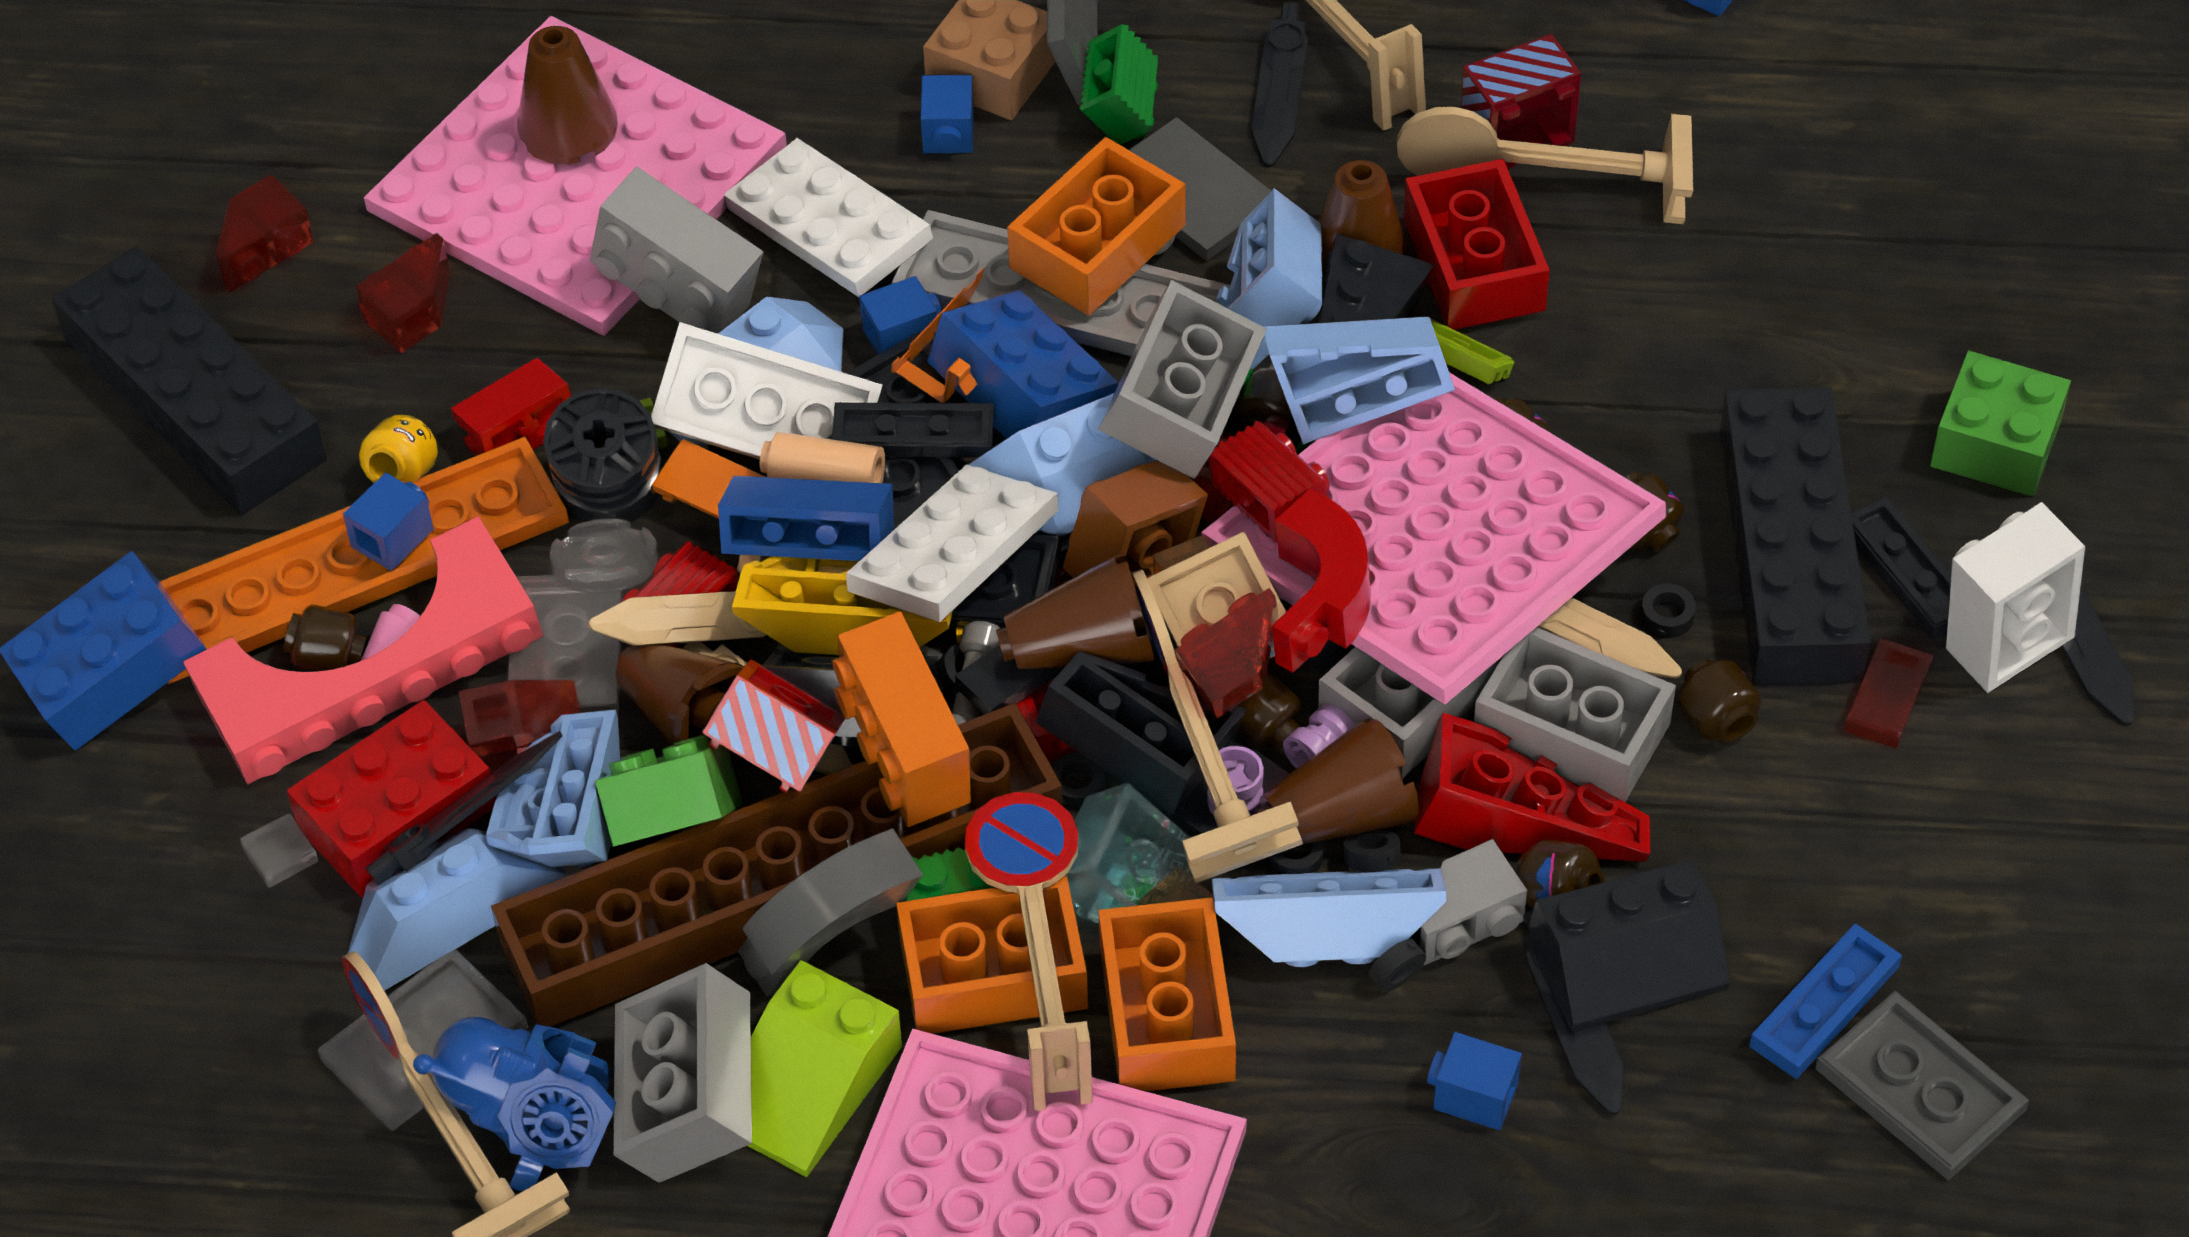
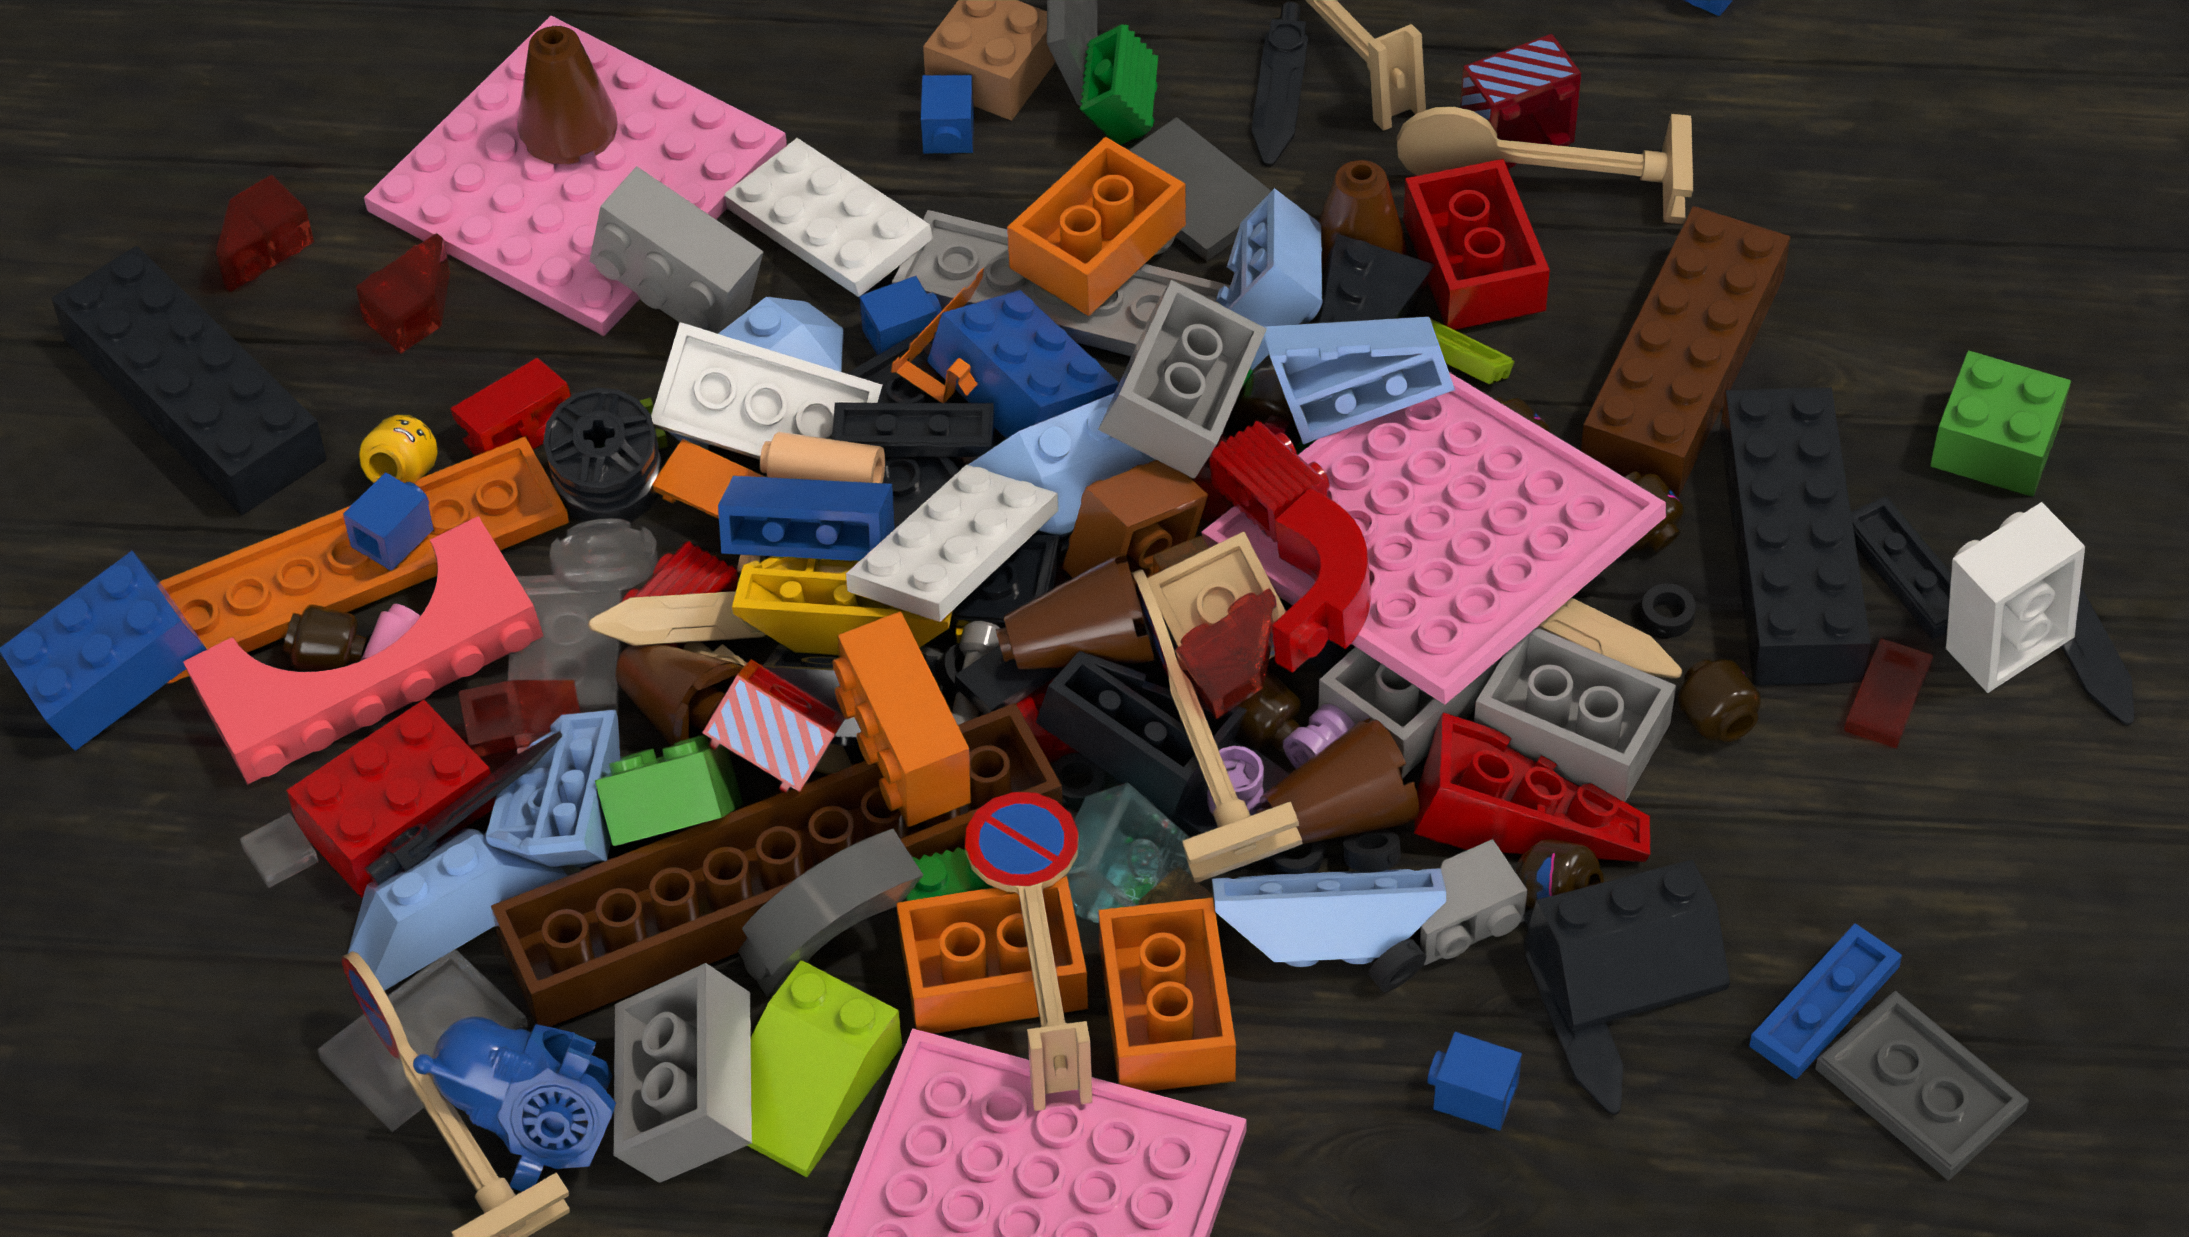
none -> reddish brown brick [1581,206,1791,497]

